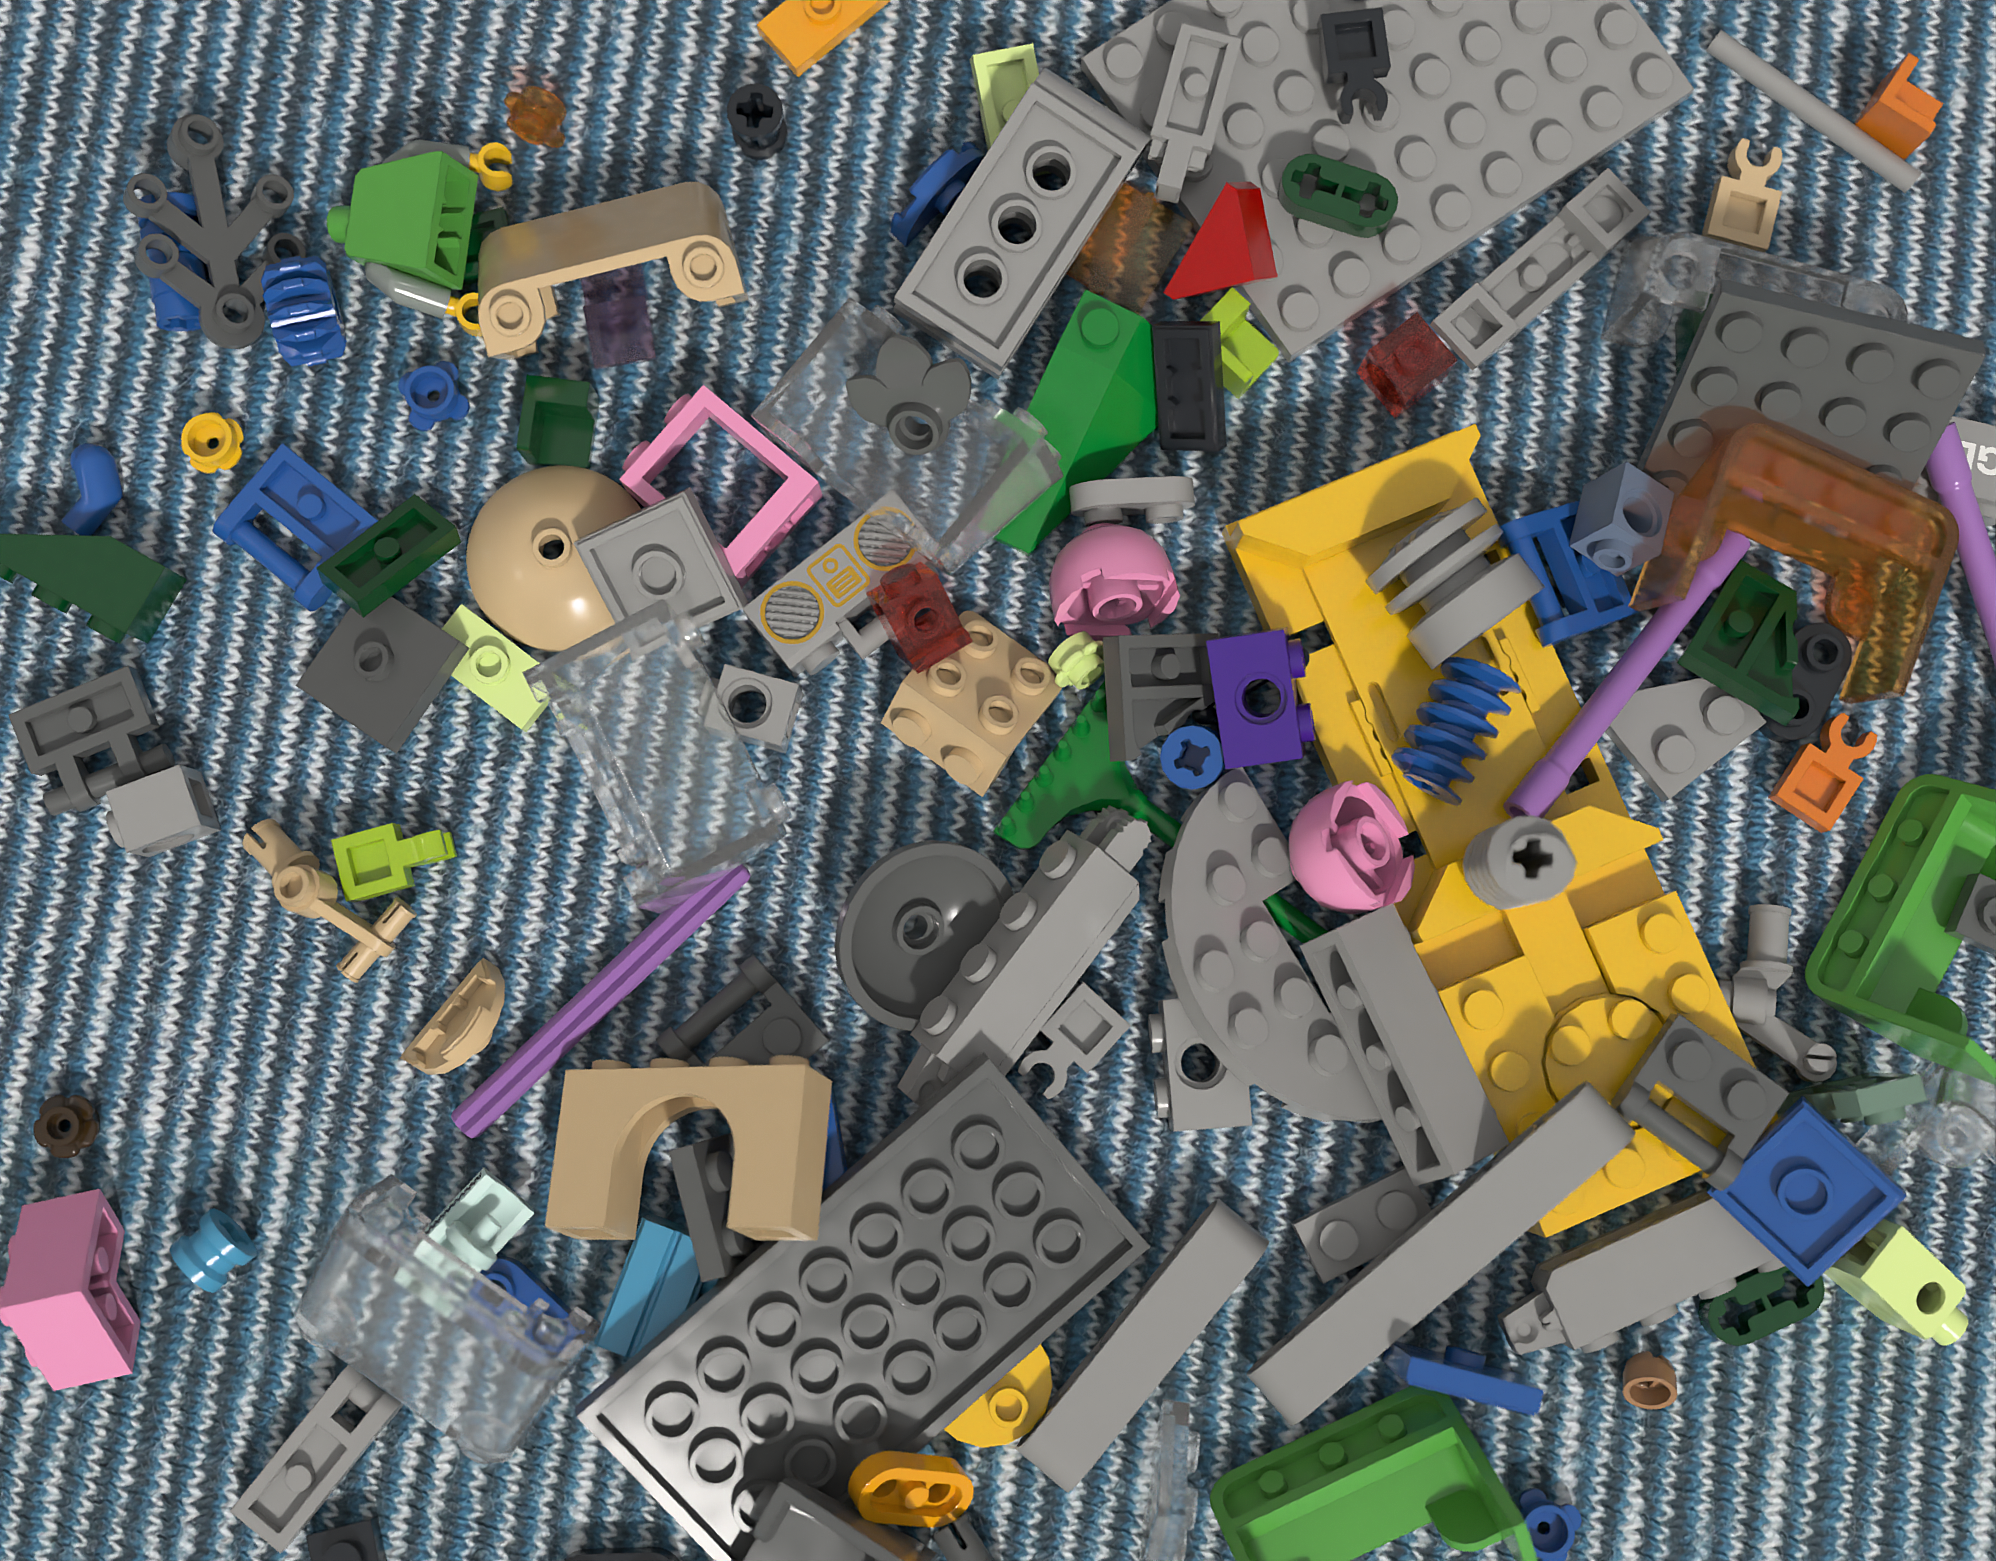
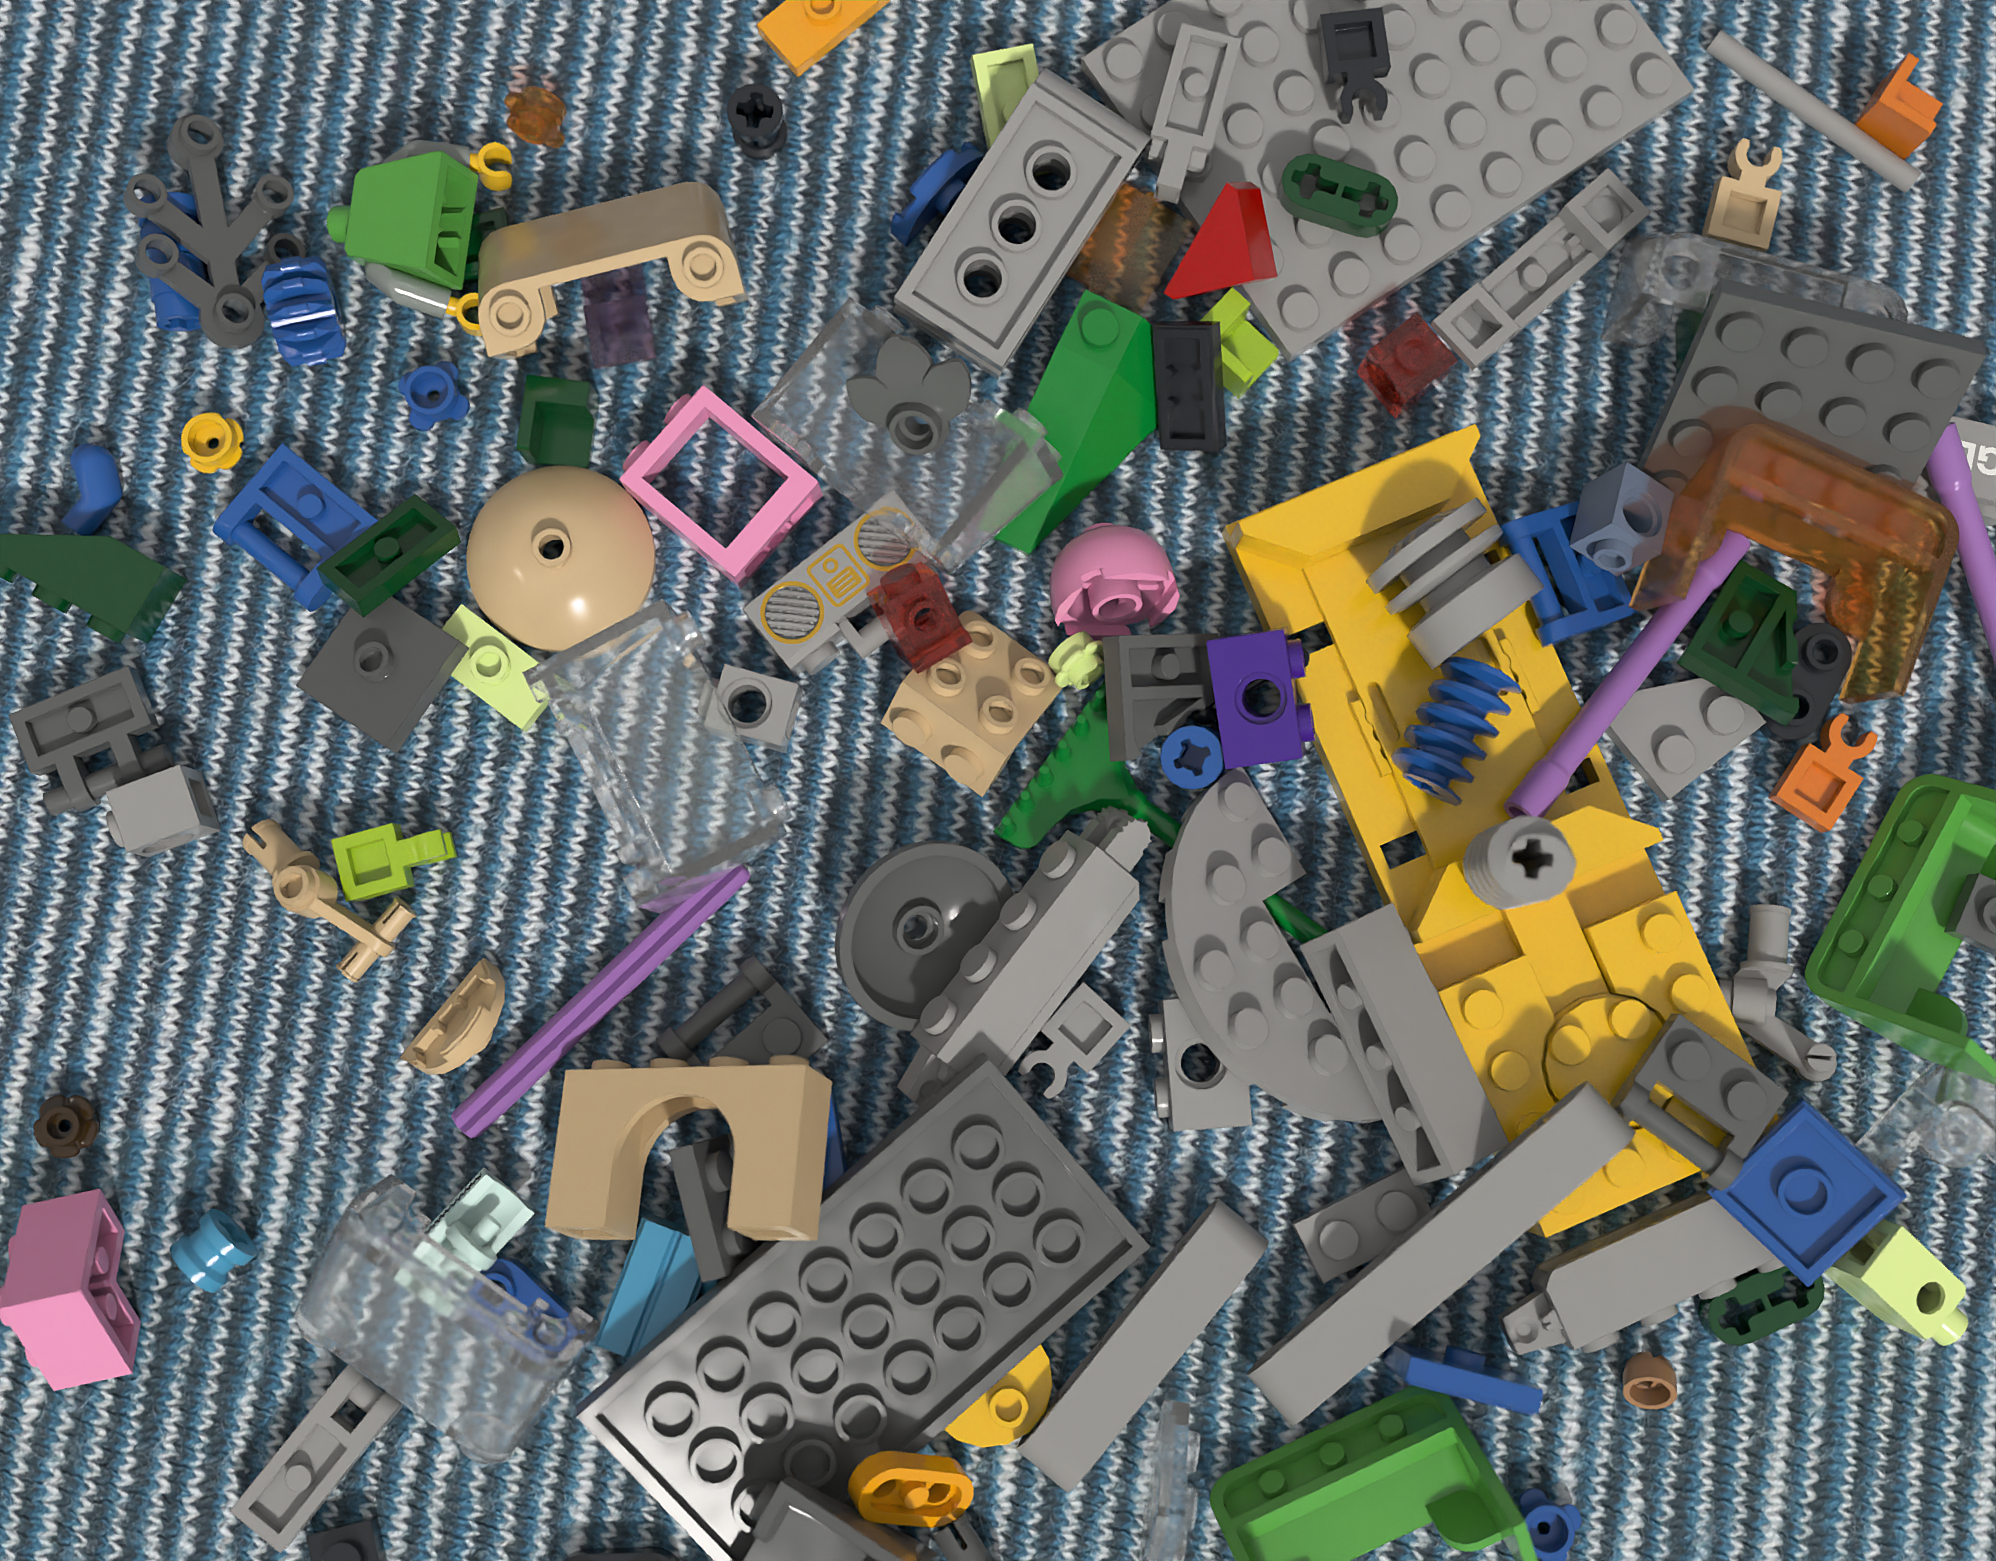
light grey plate [573,487,748,657] -> none
light grey plate [1069,476,1195,527] -> none
bright pink cylinder [1289,780,1415,915] -> none
sand green wing [1776,1072,1927,1125] -> none

